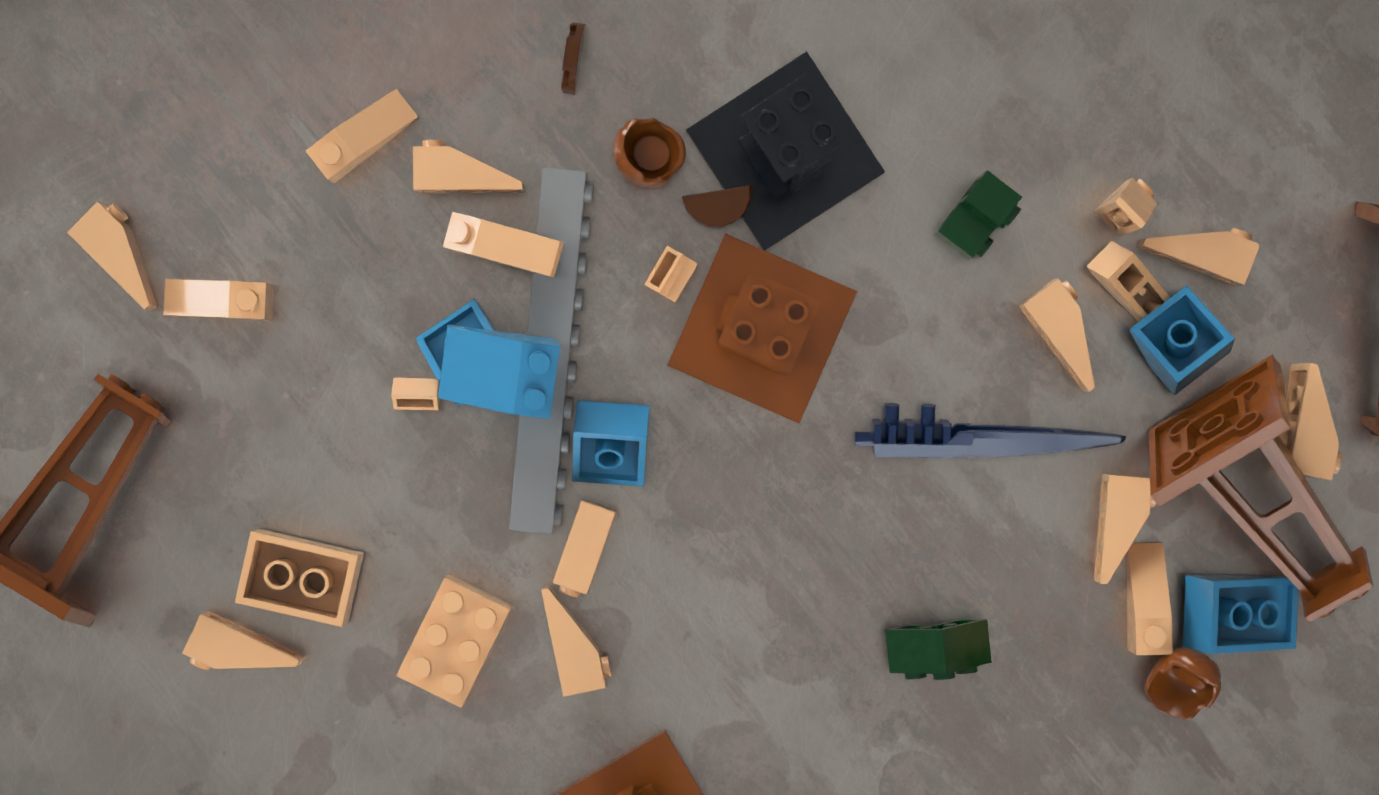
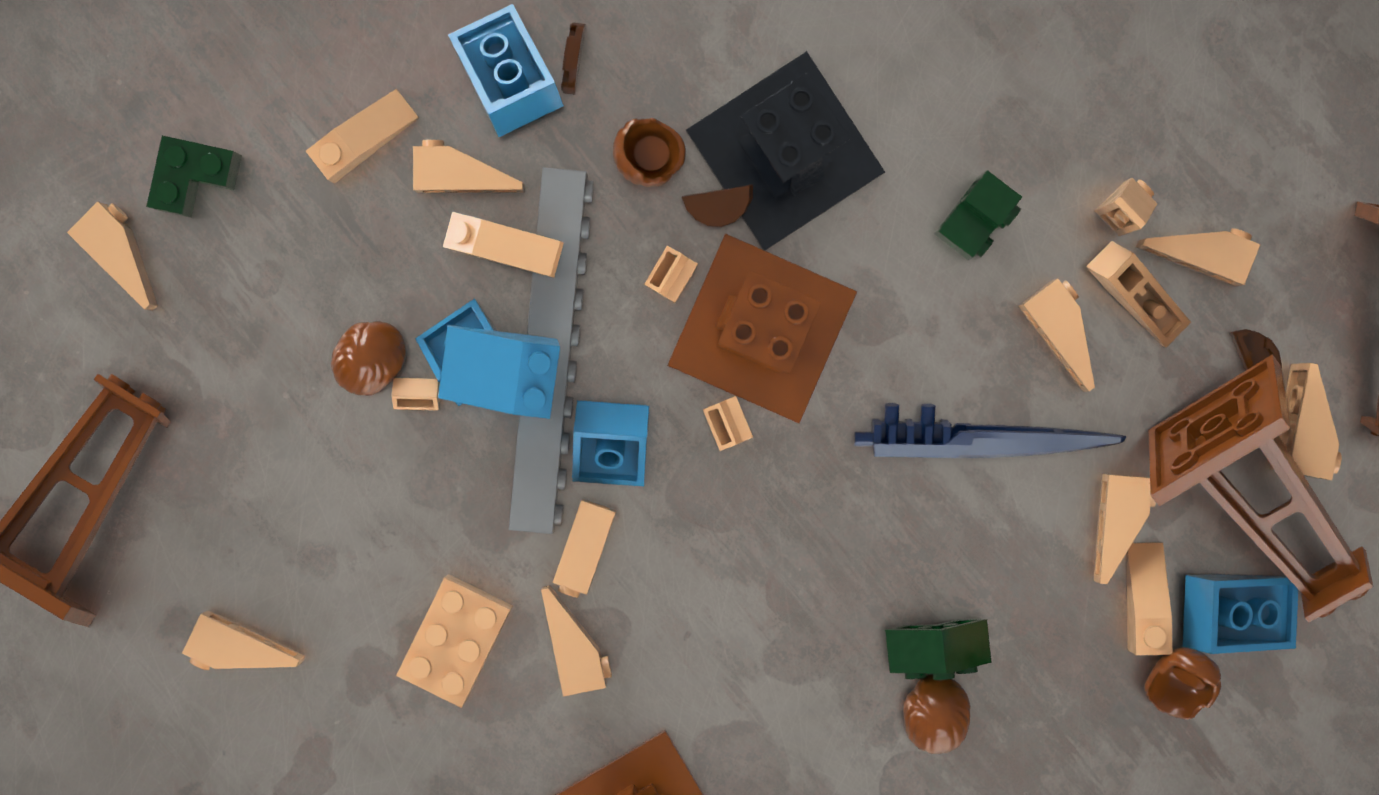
light nougat slope [163,279,274,321] -> none
light nougat brick [235,529,364,627] -> none
dark azure slope [1130,285,1235,396] -> none
none -> dark green brick [146,135,242,218]
none -> dark orange piece [331,321,406,396]
none -> dark azure slope [448,4,564,137]
none -> light nougat piece [703,396,753,451]
none -> dark orange piece [903,674,970,754]
none -> reddish brown tile [1230,329,1282,371]

